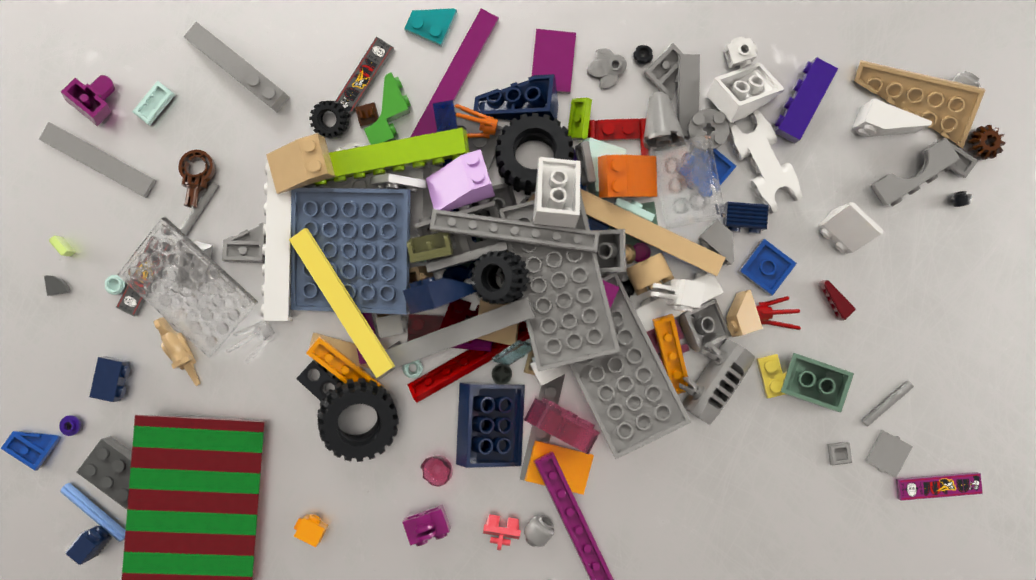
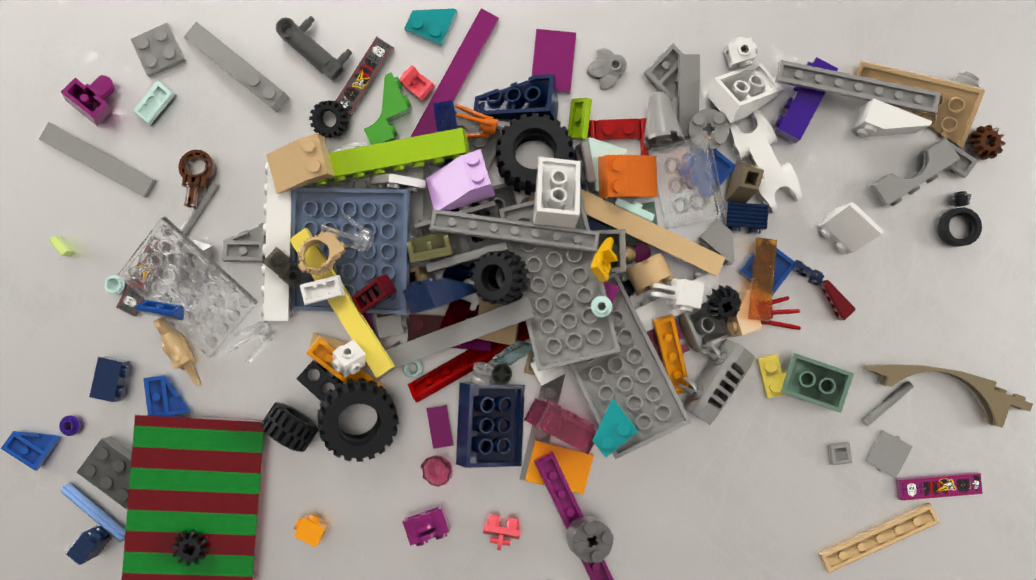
dark grey tile [44,275,70,296] -> none
reddish brown tile [355,102,379,128] -> none
light grey head [524,516,554,547] -> none
black plate [633,45,653,65] -> none
none -> light grey plate [131,23,186,77]
none -> blue slope [135,300,184,321]
none -> blue wing [143,375,190,416]
none -> black gear [172,529,209,566]
none -> black tyre [261,402,318,452]
none -> clear smoke slope [263,246,308,290]
none -> dark grey piece [276,16,352,82]
none -> tan piece [298,230,346,276]
none -> white plate [300,275,345,305]
none -> clear plant [321,215,374,252]
none -> white brick [332,340,366,377]
none -> dark red slope [351,274,397,315]
none -> coral bracket [399,65,435,101]
none -> magenta tile [427,405,454,449]
none -> light grey wheel [470,362,494,386]
none -> flat silver brick [566,516,614,563]
none -> yellow slope [590,237,618,282]
none -> light aqua plate [591,296,612,317]
none -> teal wing [592,399,639,458]
none -> black gear [705,285,742,321]
none -> dark tan slope [725,161,764,203]
none -> clear orange tile [748,237,777,321]
none -> light grey plate [775,60,941,114]
none -> dark blue piece [793,260,824,286]
none -> tan tile [818,503,940,573]
none -> dark tan slope [863,364,1033,428]
none -> black tyre [938,207,982,247]

